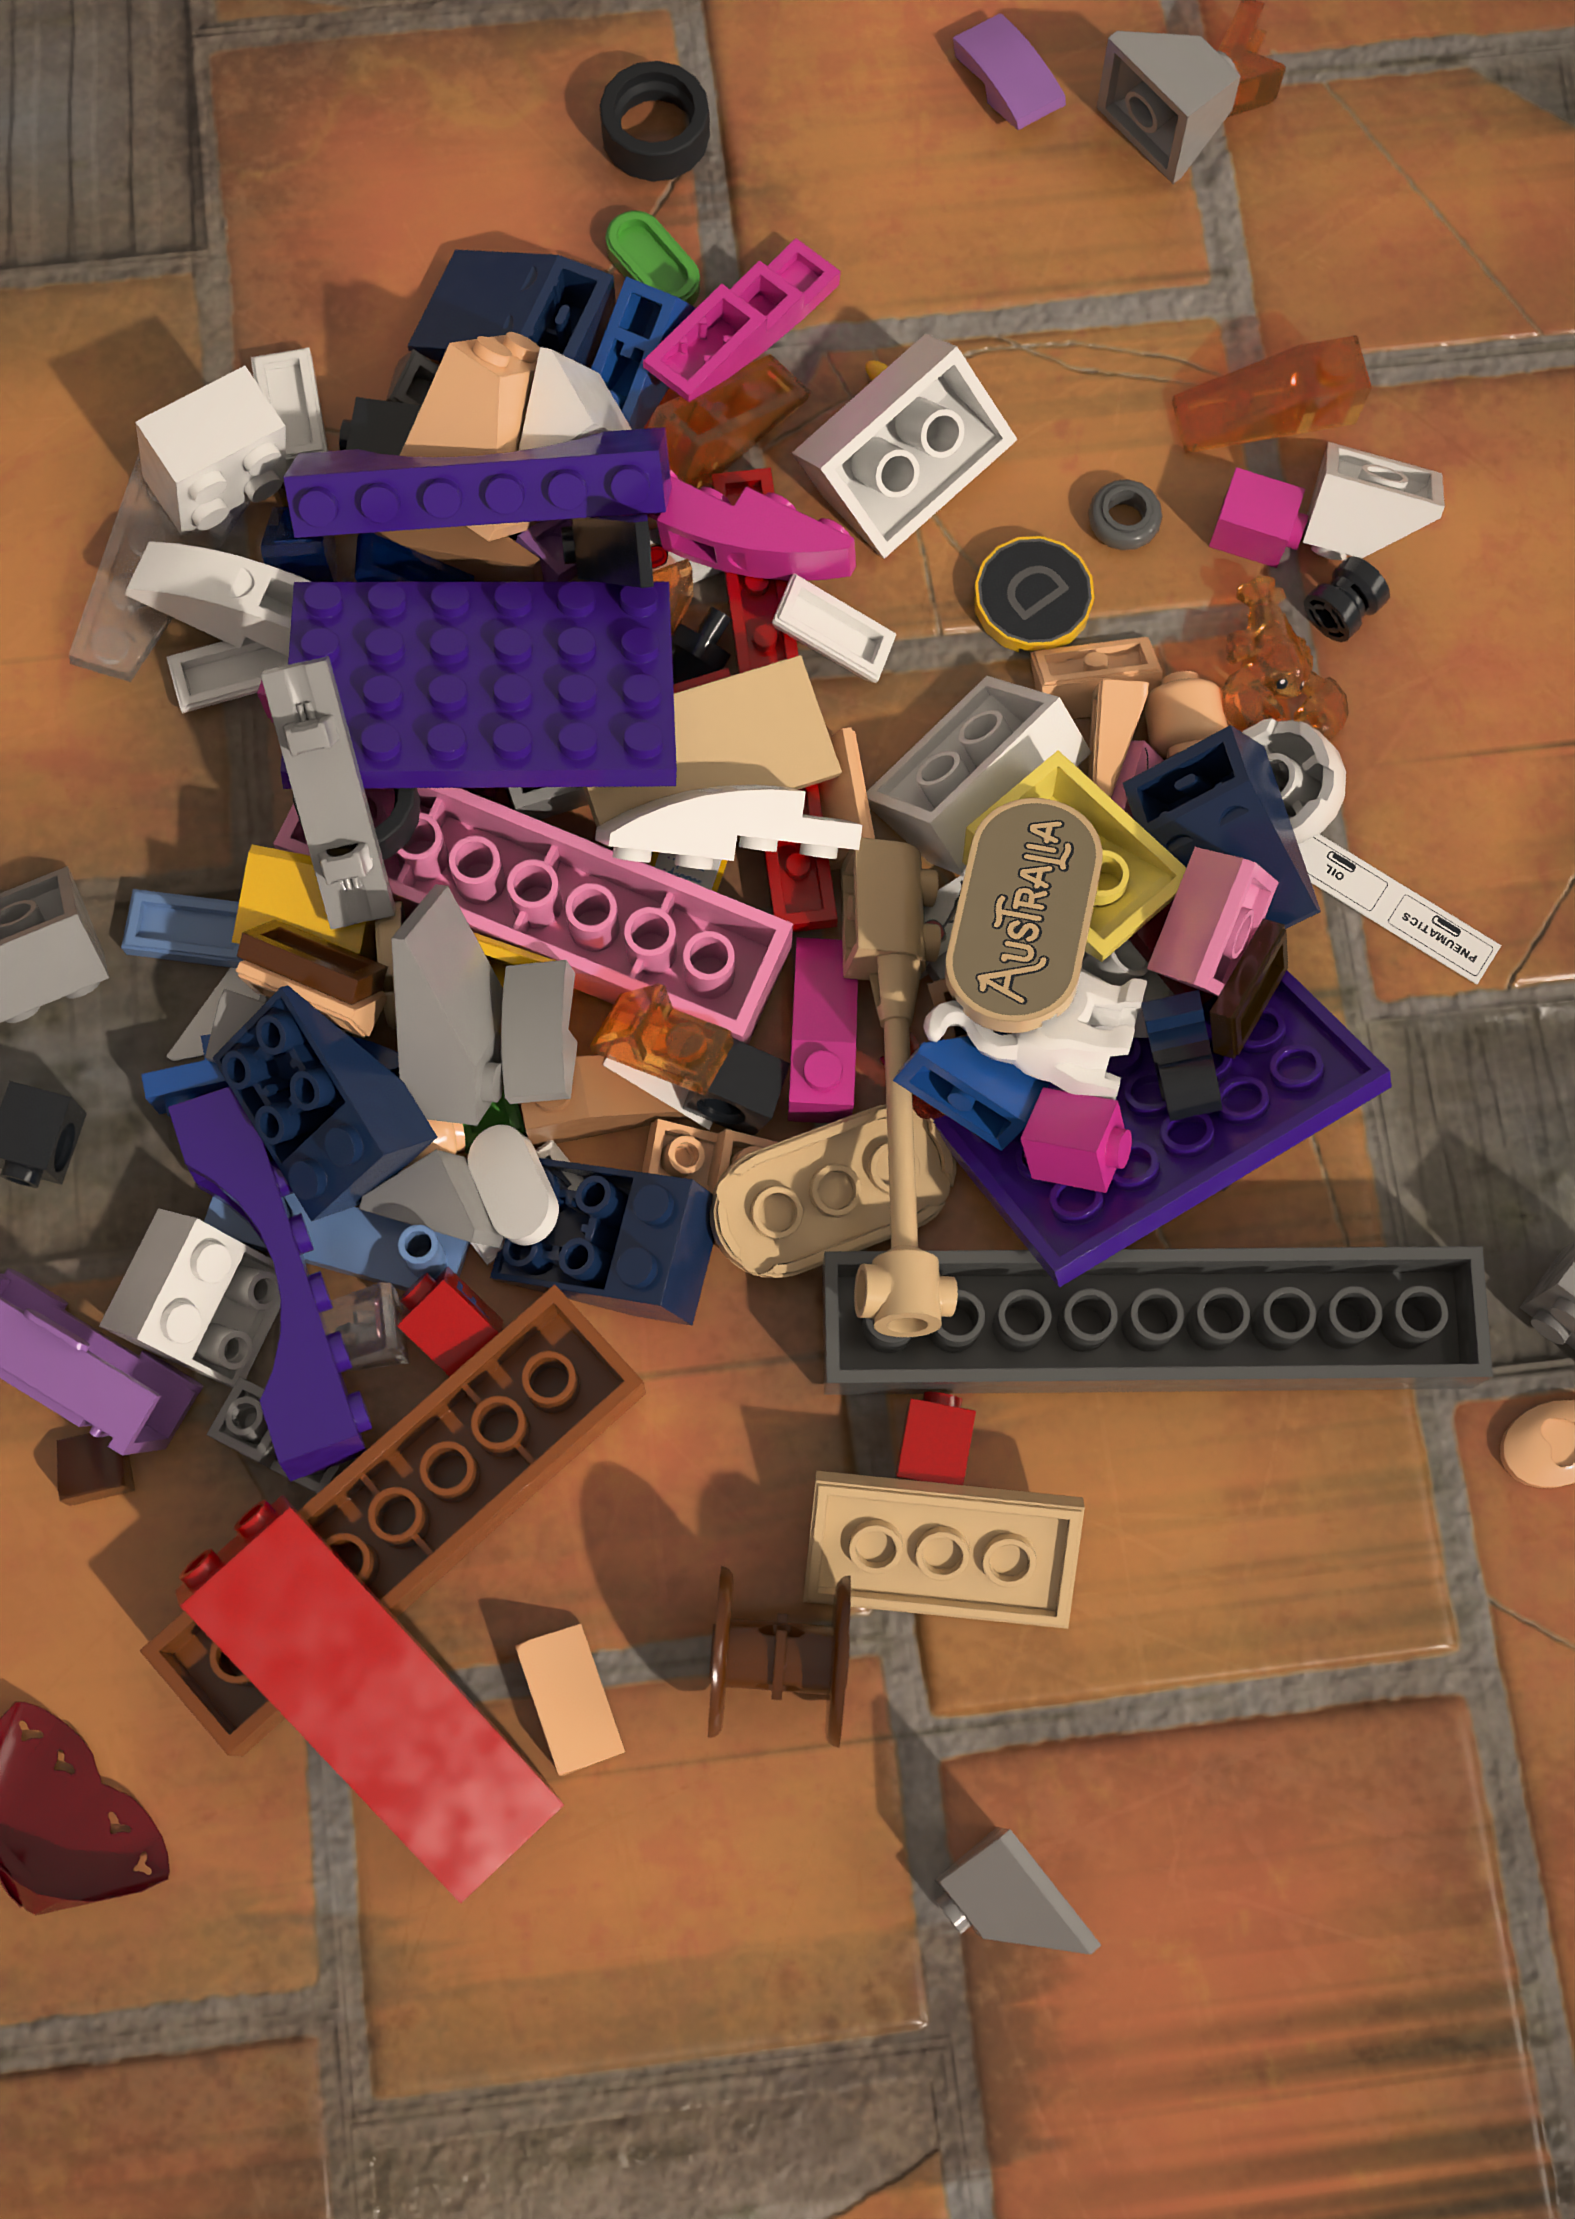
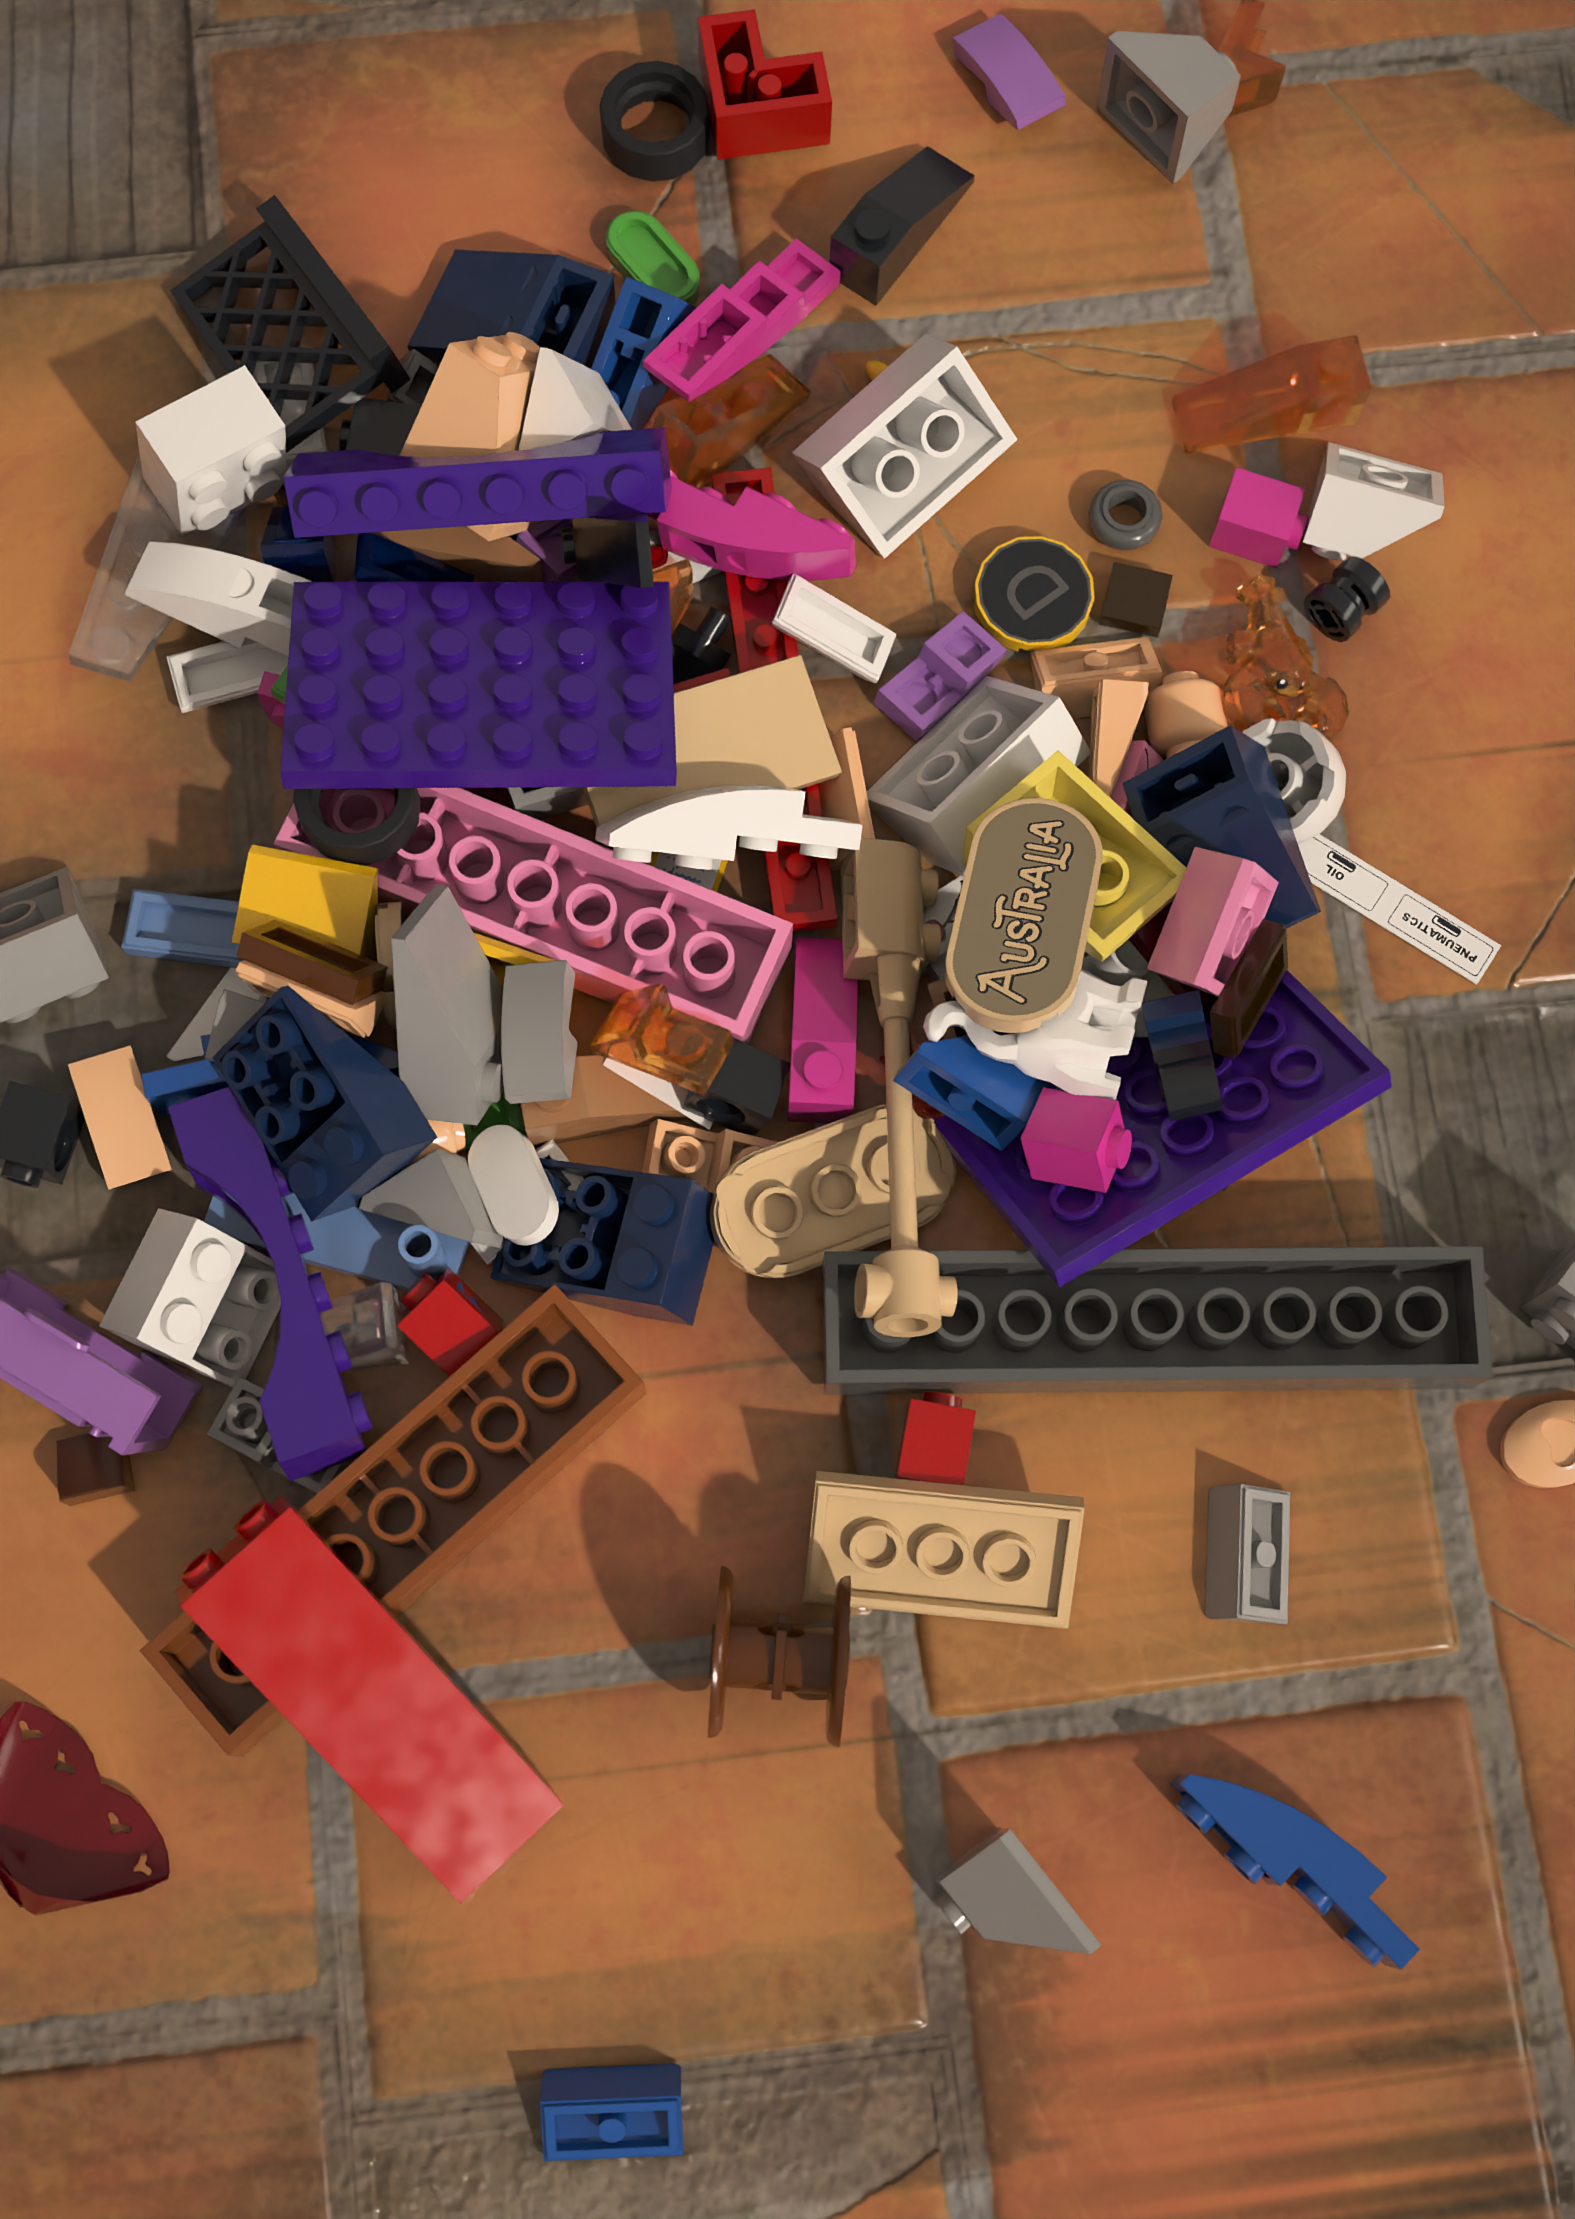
light grey hinge [261,656,396,930] -> none
light nougat slope [515,1623,625,1776] -> none
none -> light nougat slope [68,1045,172,1189]
none -> black fence [170,195,411,453]
none -> blue slope [540,2064,683,2161]
none -> red brick [698,9,832,160]
none -> black slope [829,146,975,306]
none -> medium lavender slope [874,611,1007,742]
none -> dark brown tile [1099,562,1173,638]
none -> blue slope [1170,1774,1420,1970]
none -> light grey slope [1205,1484,1290,1625]

